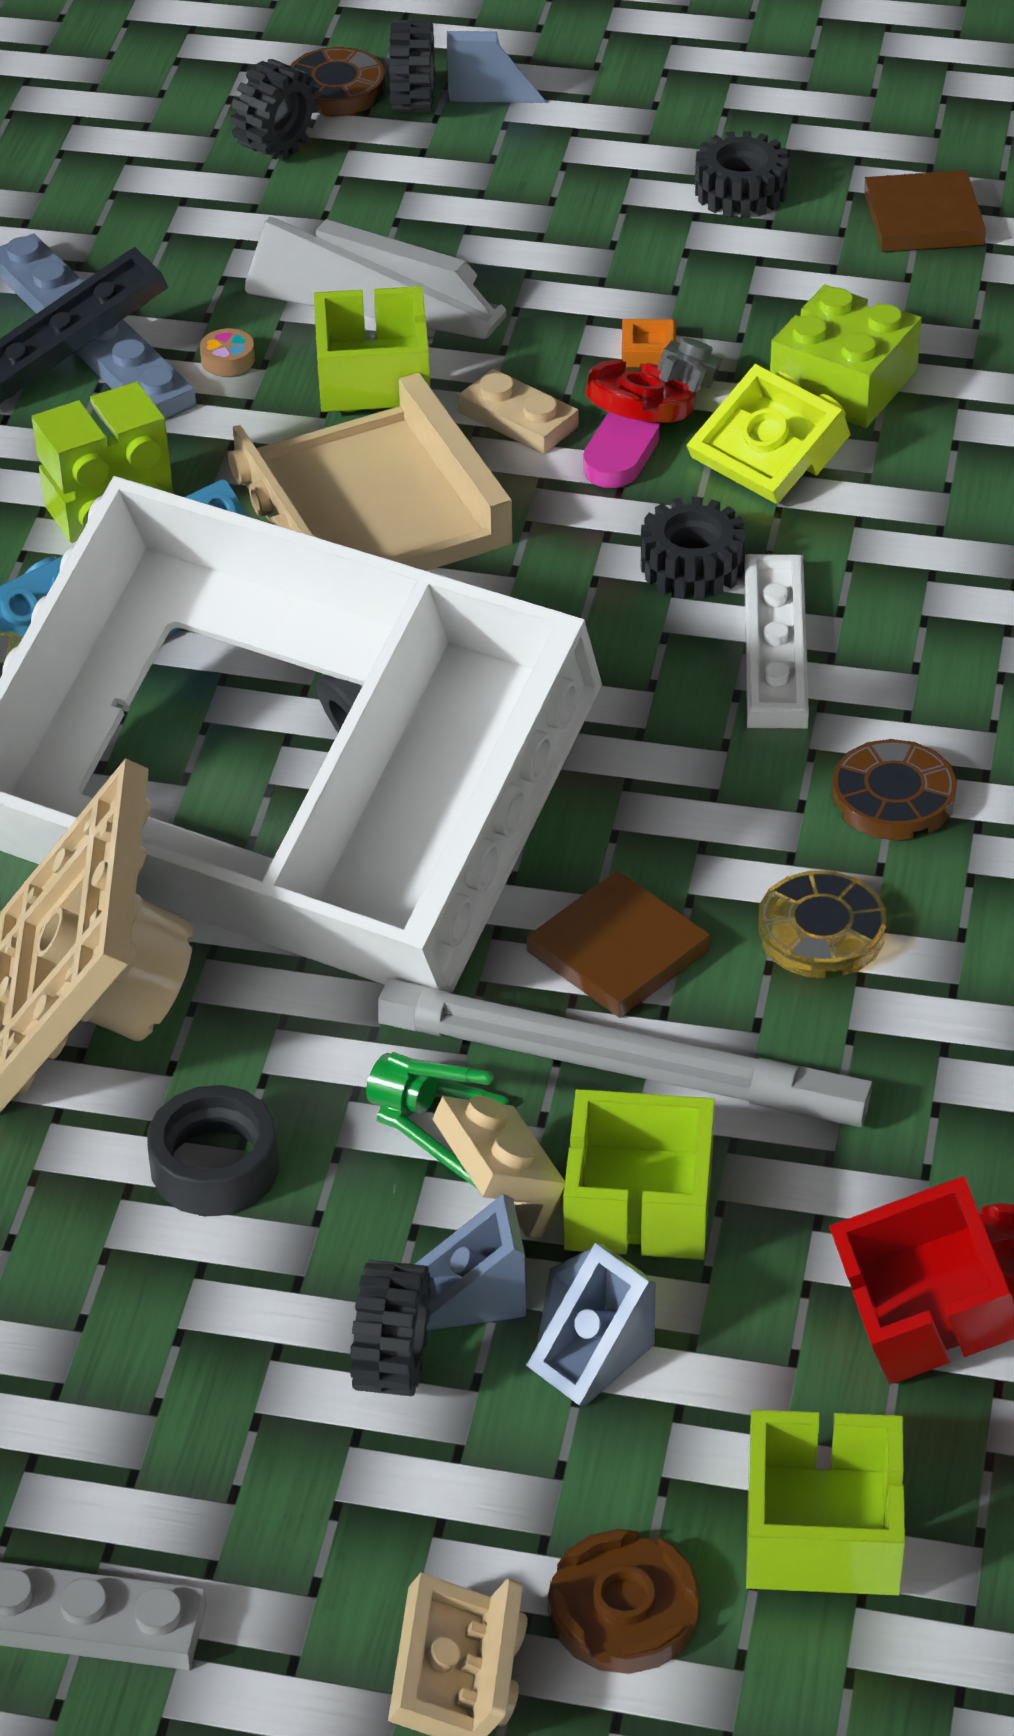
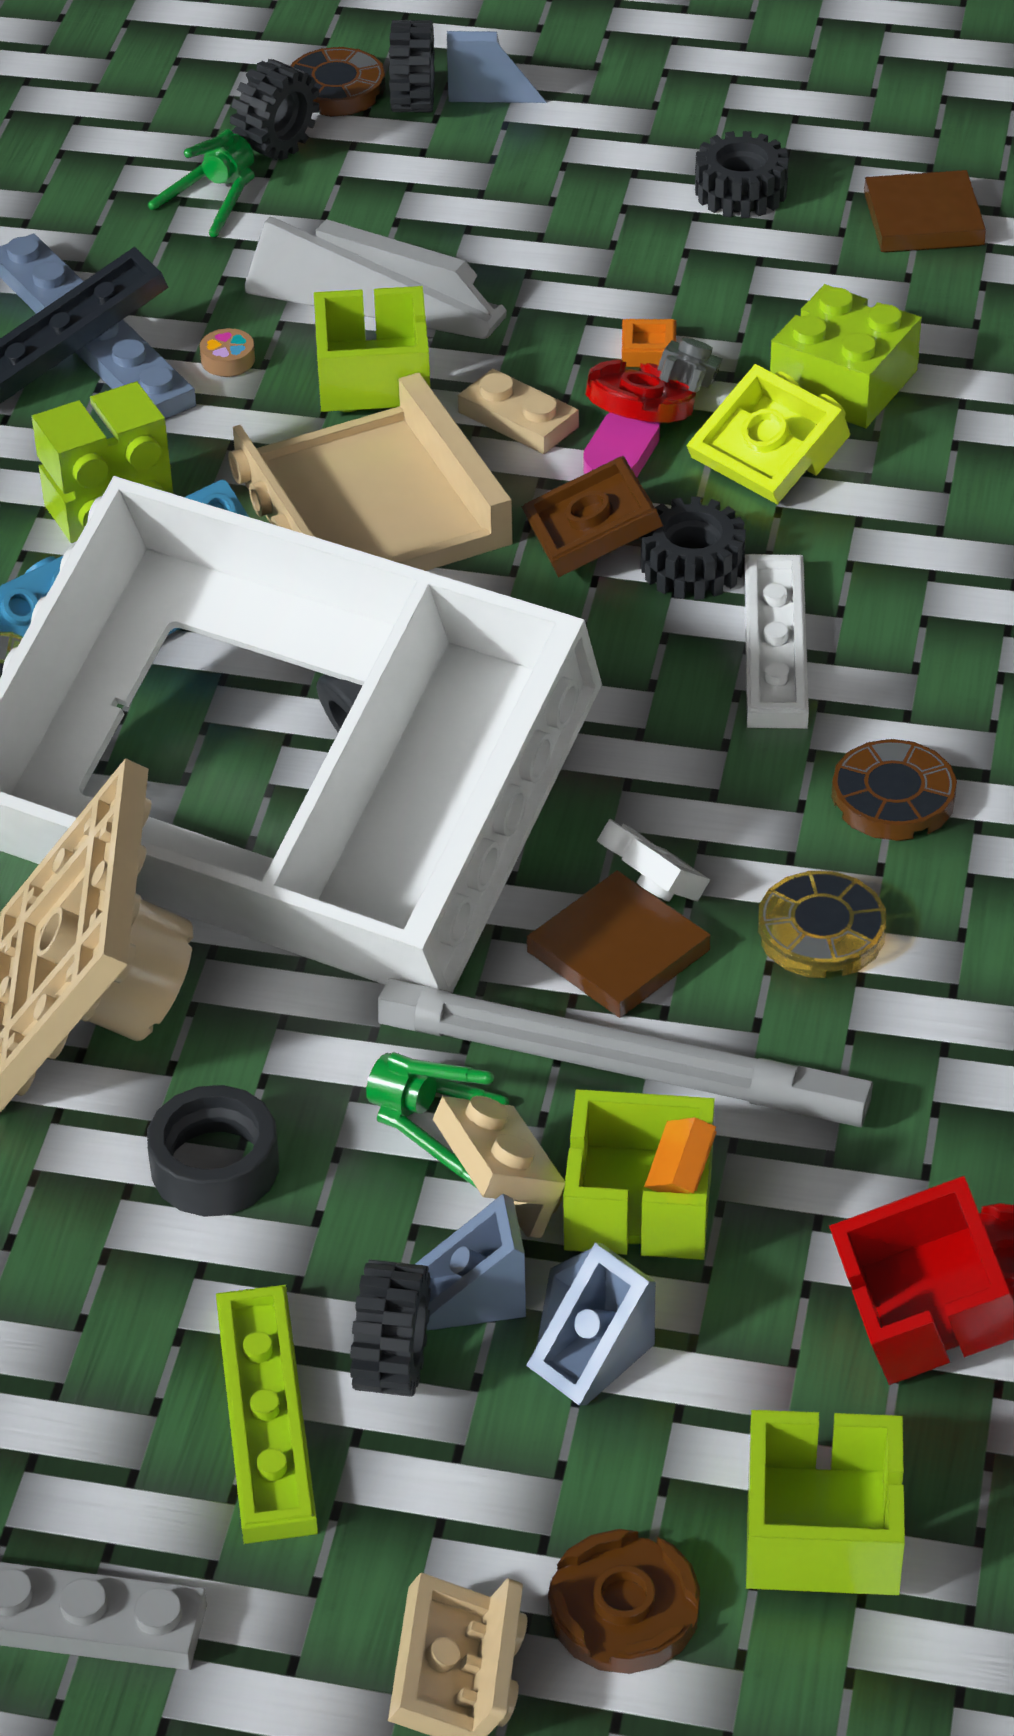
none -> green plant [148,129,255,238]
none -> lime tile [215,1284,318,1544]
none -> reddish brown tile [521,456,663,578]
none -> white plate [597,819,710,902]
none -> orange tile [644,1117,717,1194]

